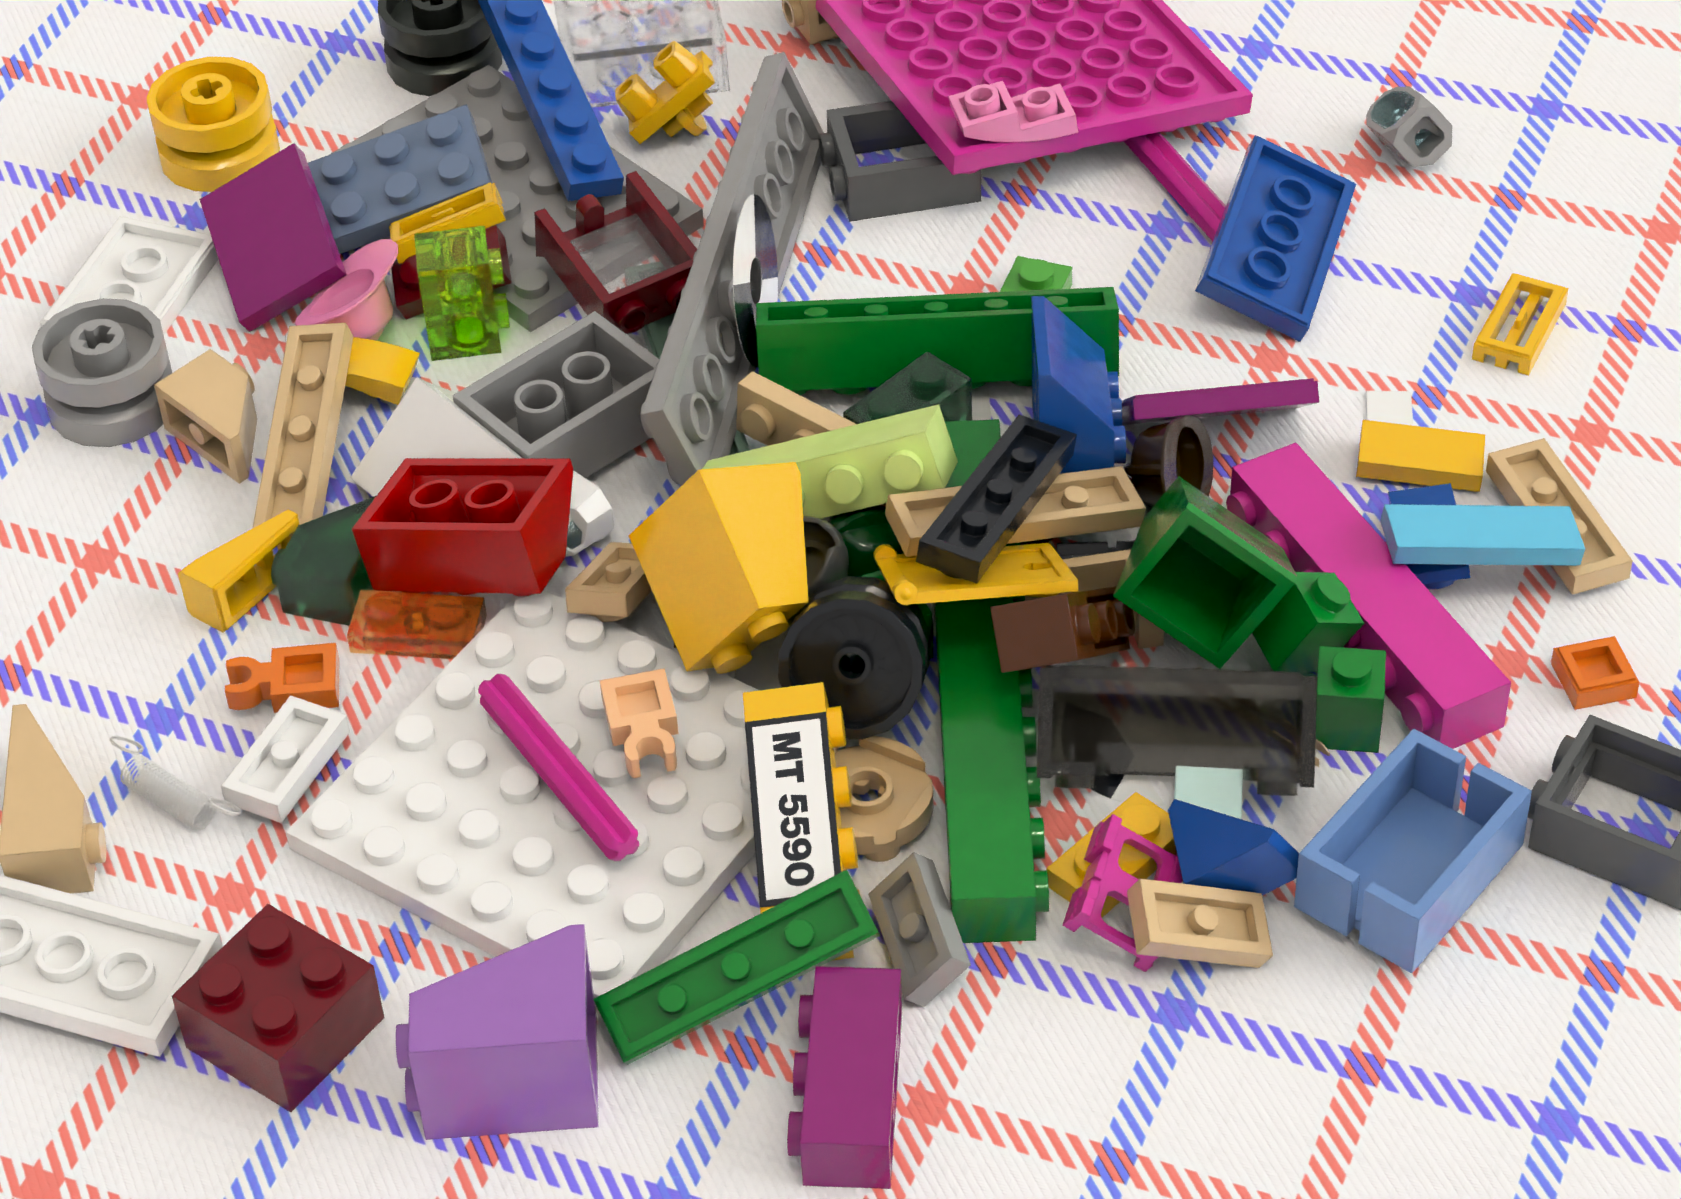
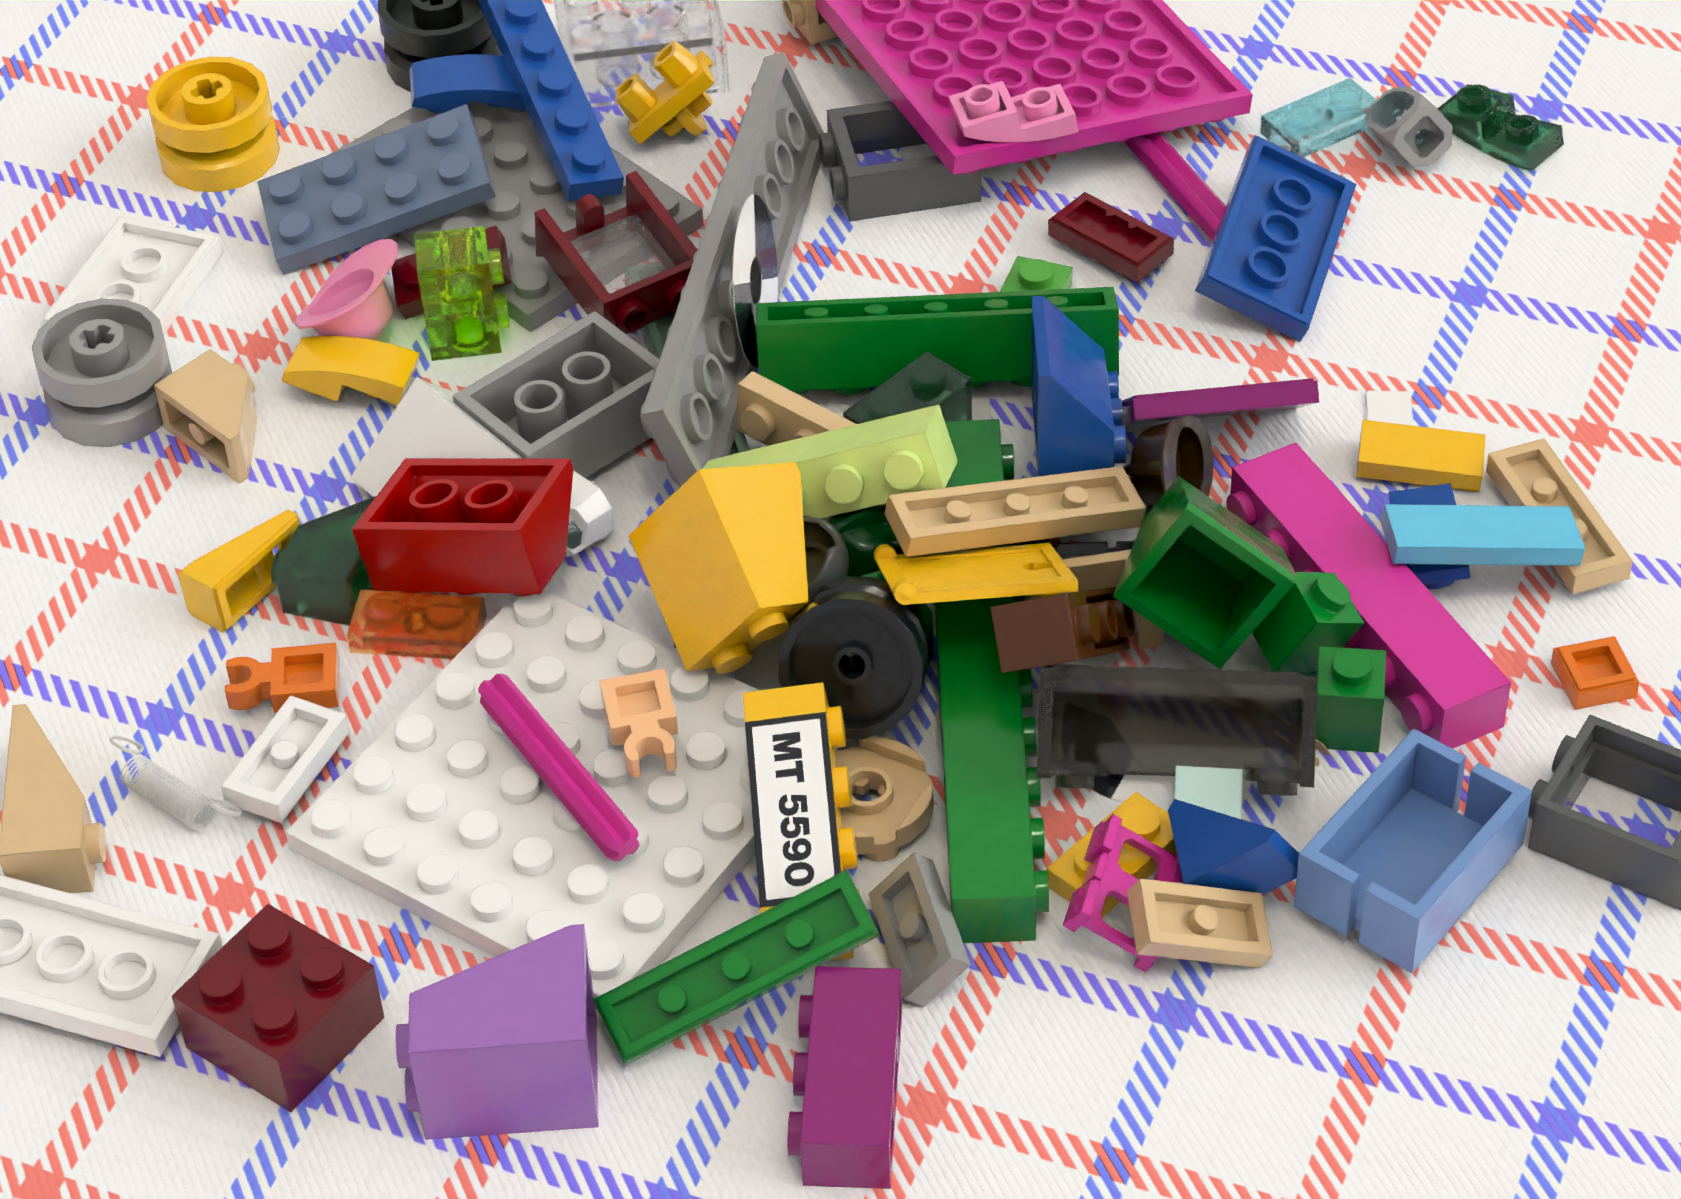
magenta tile [199,143,346,332] -> none
tan plate [252,323,353,542] -> none
yellow tile [389,182,506,264] -> none
tan plate [565,542,652,622] -> none
black plate [916,415,1077,584] -> none
yellow tile [1472,273,1569,376] -> none
none -> blue slope [410,54,526,113]
none -> dark red plate [1048,192,1174,283]
none -> clear light blue plate [1260,78,1377,157]
none -> clear green slope [1437,84,1564,171]

